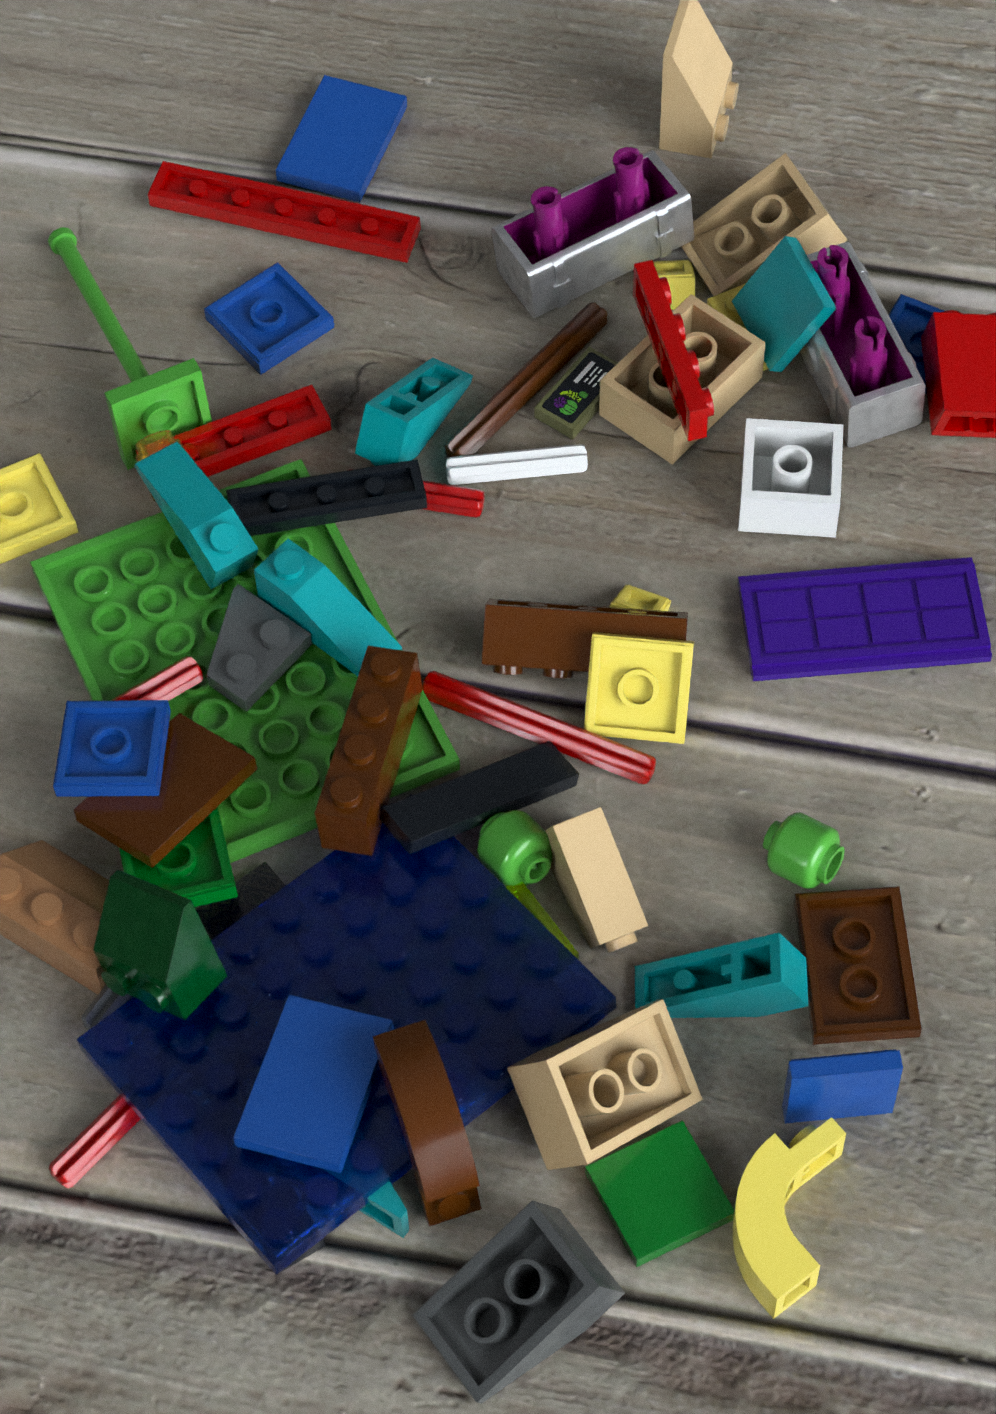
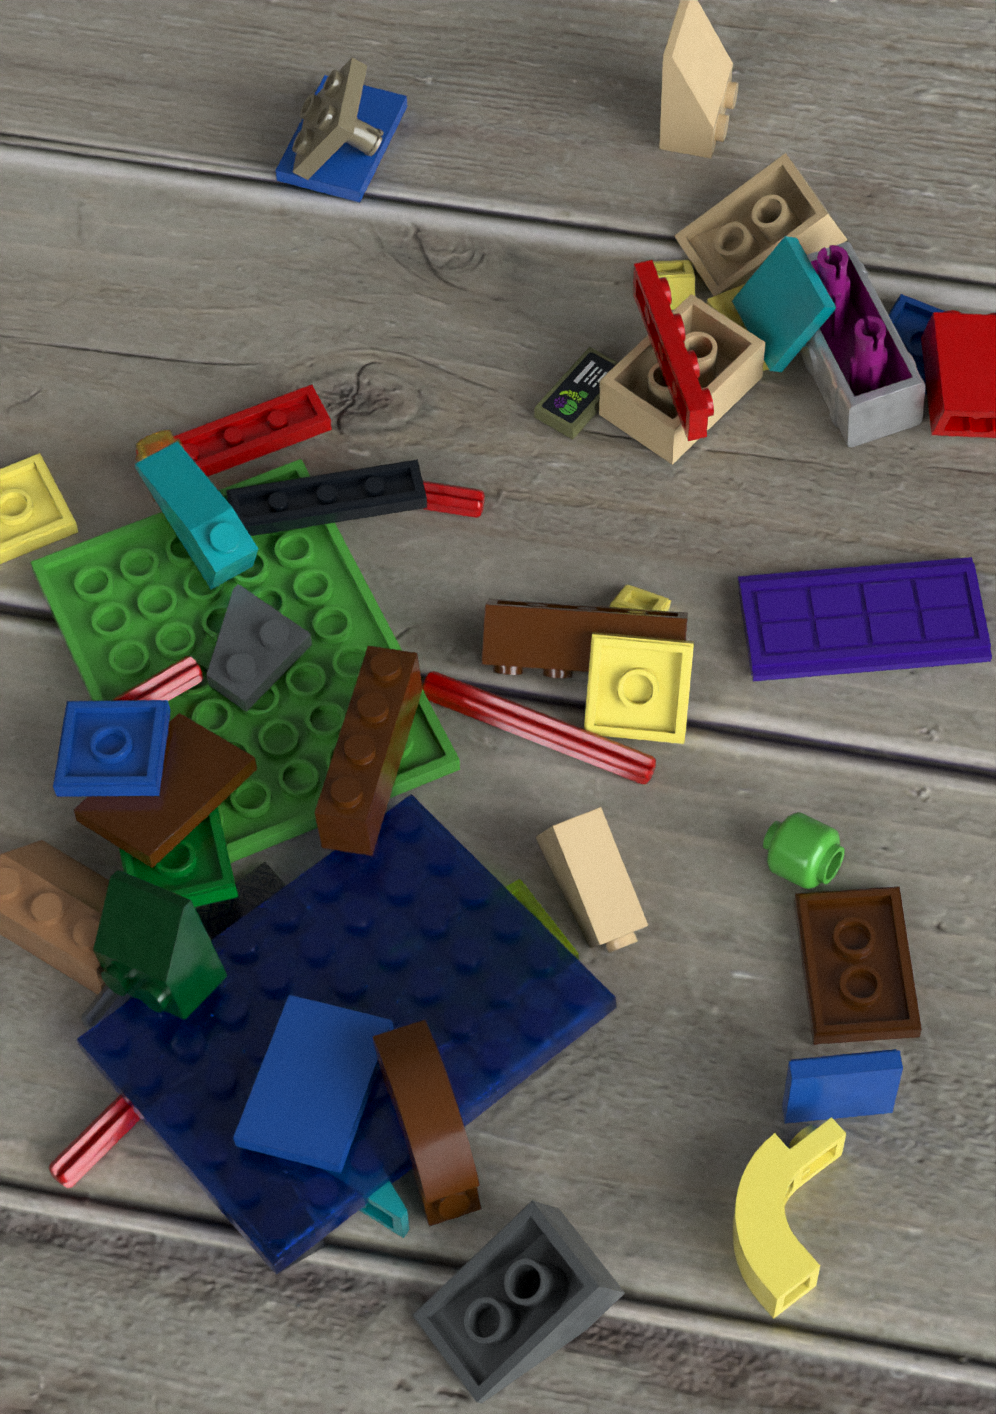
bright green tile [48,227,212,470] -> none
red plate [148,161,421,263] -> none
blue tile [204,262,335,375] -> none
teal slope [254,538,403,676] -> none
teal slope [355,357,473,466] -> none
black tile [380,741,579,854] -> none
reddish brown axle [444,302,608,458] -> none
white axle [446,444,588,485] -> none
bright green head [477,810,552,888] -> none
piece [491,147,694,318] -> none
tan slope [507,999,703,1170] -> none
green tile [585,1120,735,1267] -> none
teal slope [635,932,808,1018] -> none
white brick [738,418,844,538] -> none
none -> dark tan plate [292,57,384,180]

